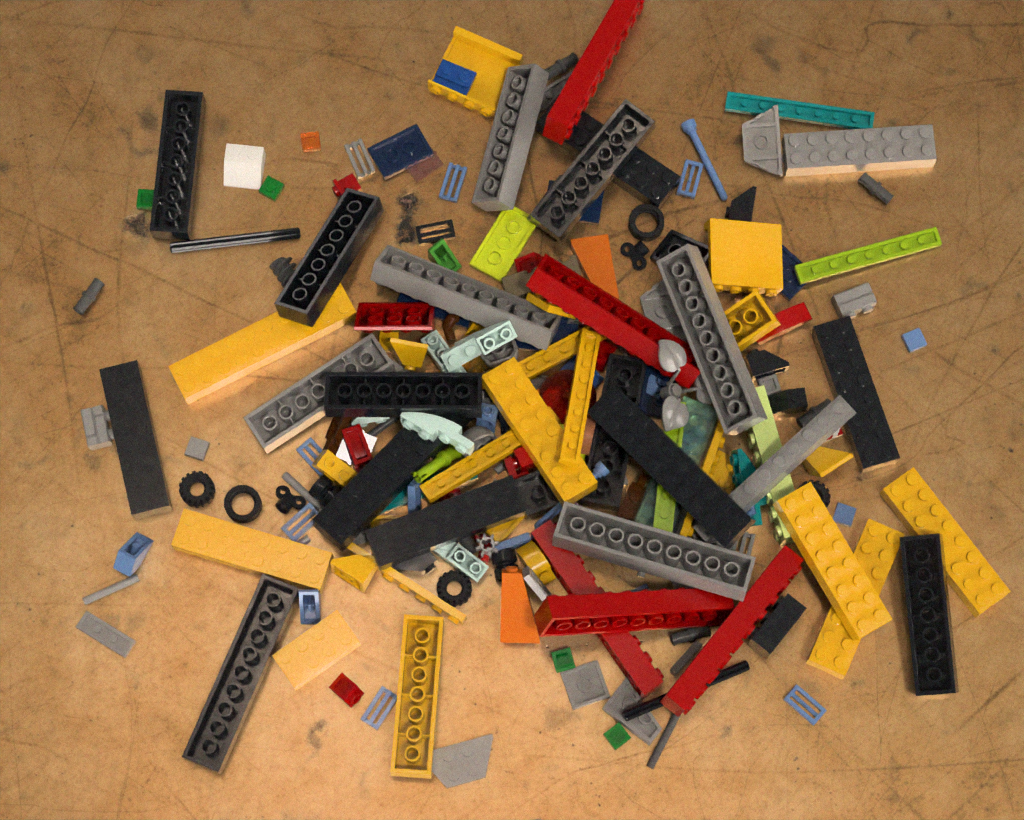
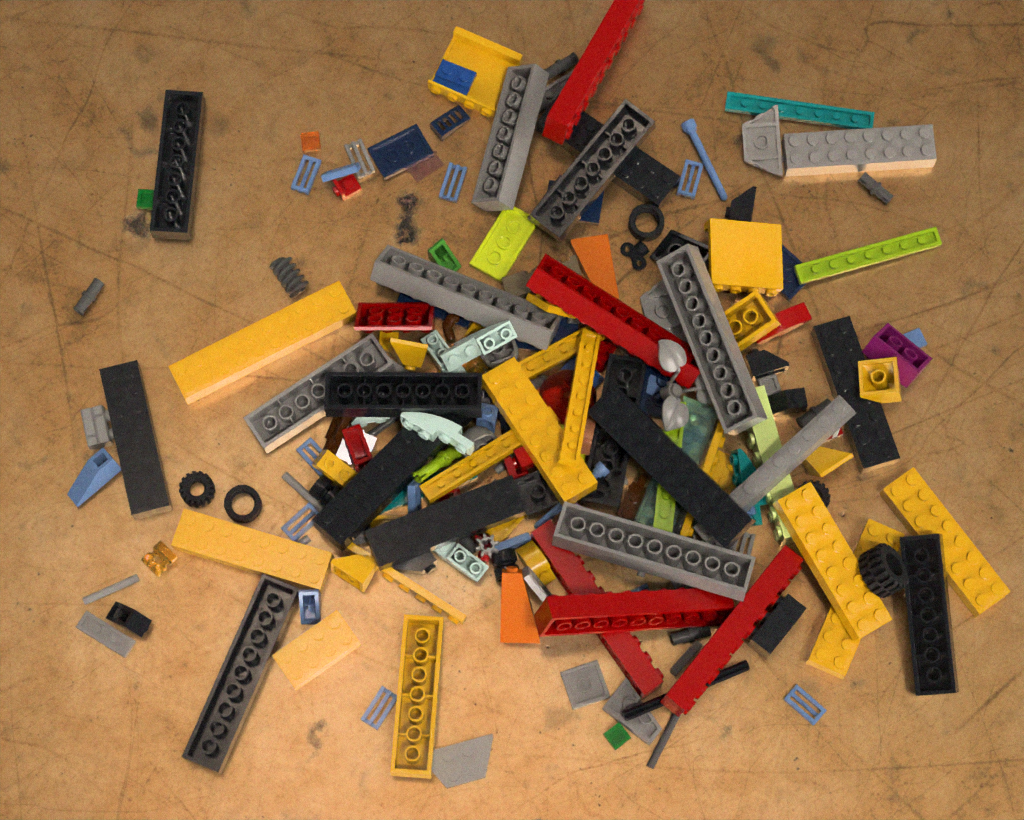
medium blue slope [113,532,153,577] -> none
black axle [170,227,301,253] -> none
light grey tile [185,436,210,461] -> none
white slope [224,143,266,190] -> none
green plate [258,175,285,201] -> none
black brick [274,188,384,327] -> none
black piece [275,485,306,514] -> none
red bracket [329,673,364,707] -> none
black tile [415,219,456,246] -> none
black tyre [437,570,472,607] -> none
red bracket [514,252,543,273] -> none
green plate [551,647,576,673] -> none
light grey brick [831,282,877,319] -> none
medium blue tile [833,502,857,527] -> none
none -> medium blue slope [67,448,121,507]
none -> black slope [106,602,152,638]
none -> clear yellow wheel [141,540,178,577]
none -> medium blue tile [291,154,321,195]
none -> medium blue tile [321,162,361,182]
none -> dark blue slope [430,105,471,141]
none -> yellow slope [858,357,902,403]
none -> black tyre [858,543,908,598]
none -> magenta brick [862,323,933,388]

